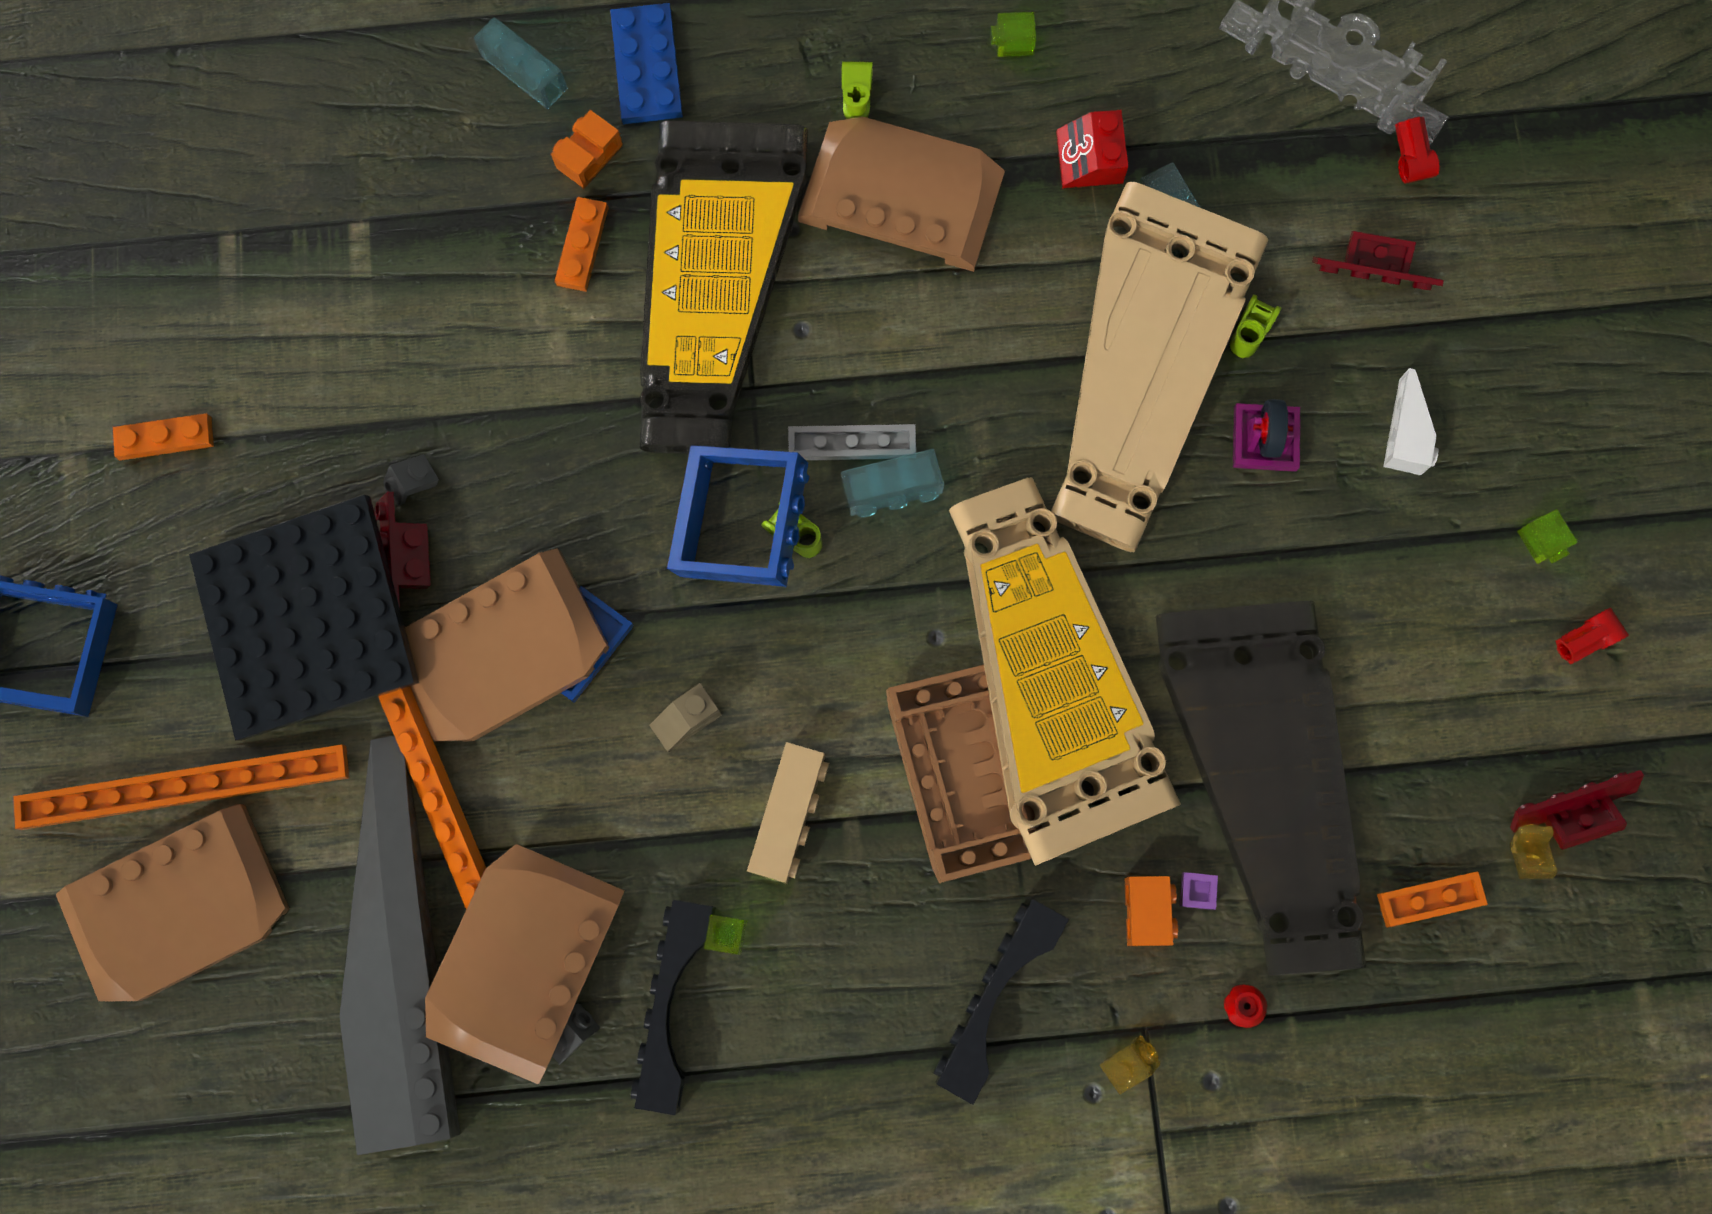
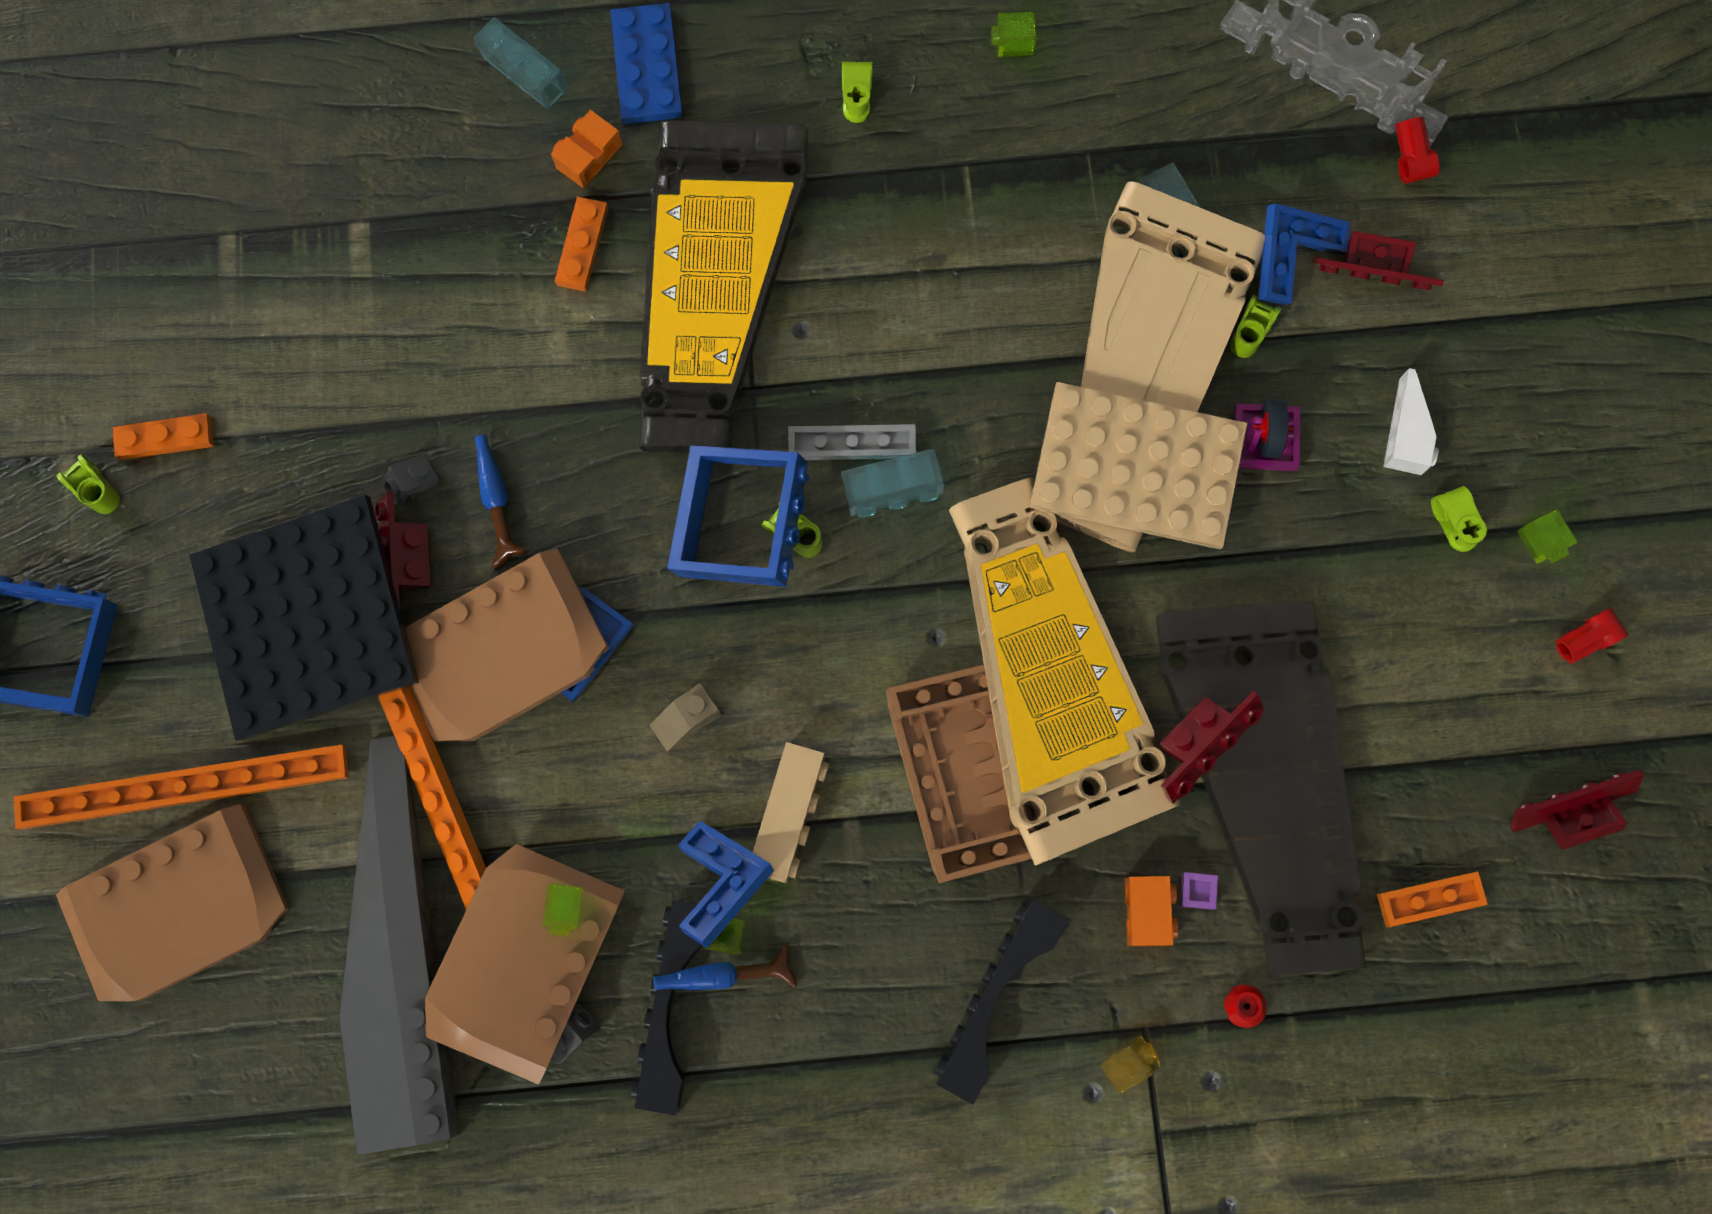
medium nougat slope [798,117,1005,272] -> none
red slope [1056,110,1128,188] -> none
clear yellow bracket [1510,824,1557,879] -> none
none -> lime piece [56,454,120,514]
none -> blue piece [474,435,527,569]
none -> clear neon green brick [542,883,583,937]
none -> blue piece [653,945,797,990]
none -> blue plate [678,821,774,948]
none -> tan plate [1029,382,1247,550]
none -> dark red bracket [1160,690,1265,804]
none -> blue plate [1258,203,1350,305]
none -> lime piece [1431,486,1487,552]

